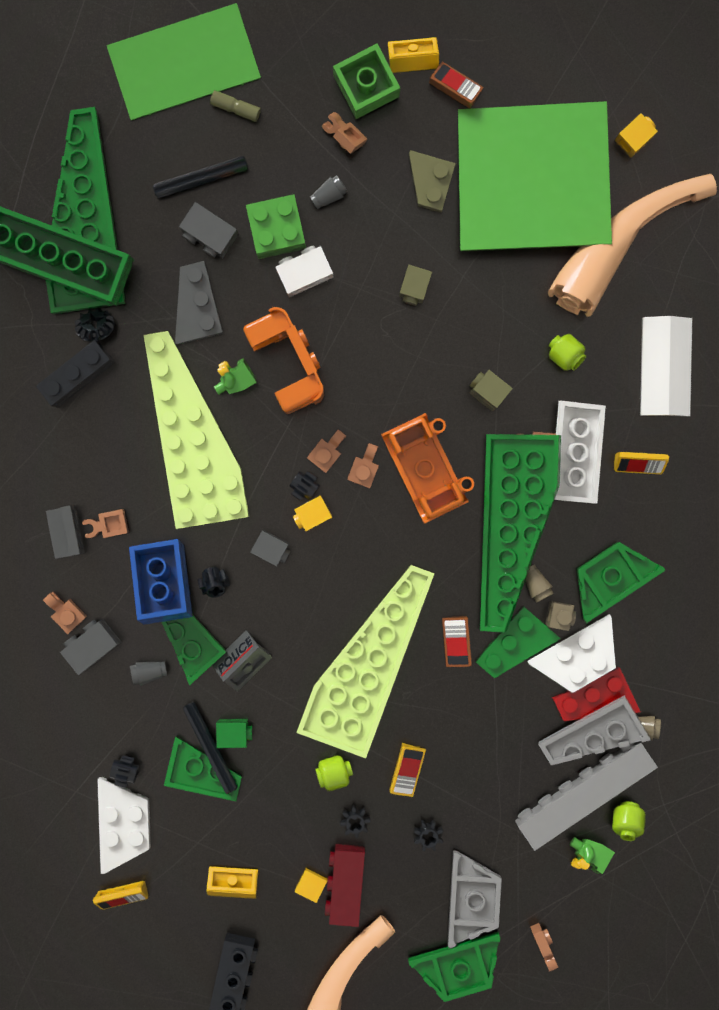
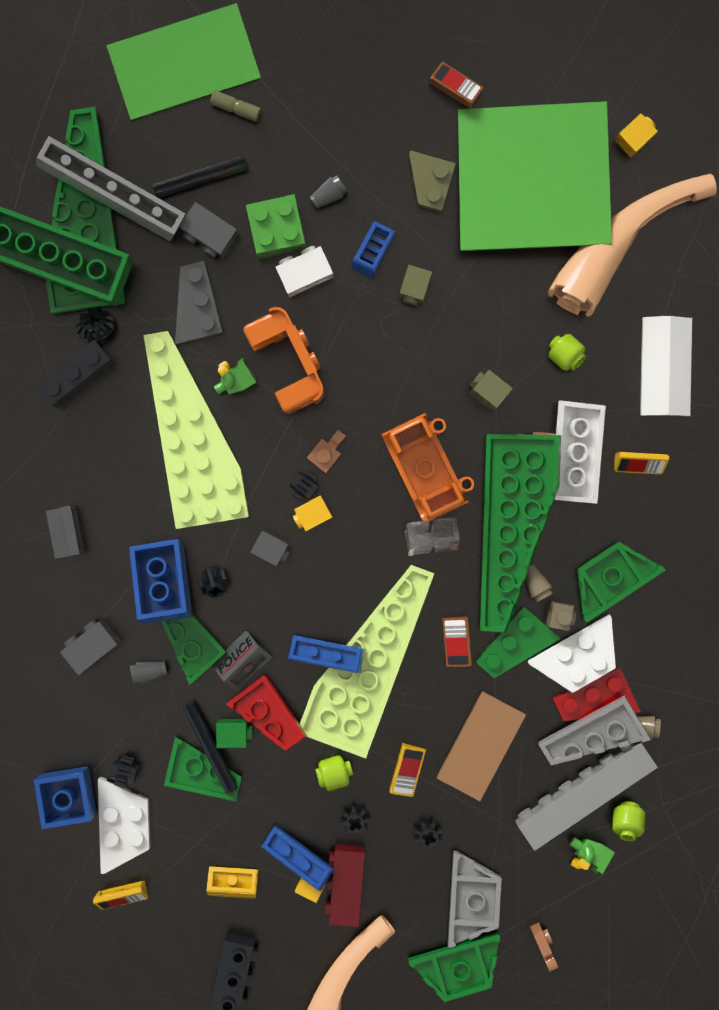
nougat plate [43,592,87,634] -> none
nougat plate [82,509,129,538] -> none
nougat plate [322,112,367,154] -> none
bright green brick [333,43,400,119] -> none
nougat plate [347,443,379,488] -> none
yellow slope [388,38,439,73] -> none
none -> blue brick [34,766,97,829]
none -> light grey brick [36,136,185,242]
none -> red wing [226,675,307,751]
none -> blue tile [261,826,335,891]
none -> blue tile [288,635,365,674]
none -> blue slope [351,221,396,278]
none -> clear piece [405,517,460,556]
none -> medium nougat tile [436,691,526,801]

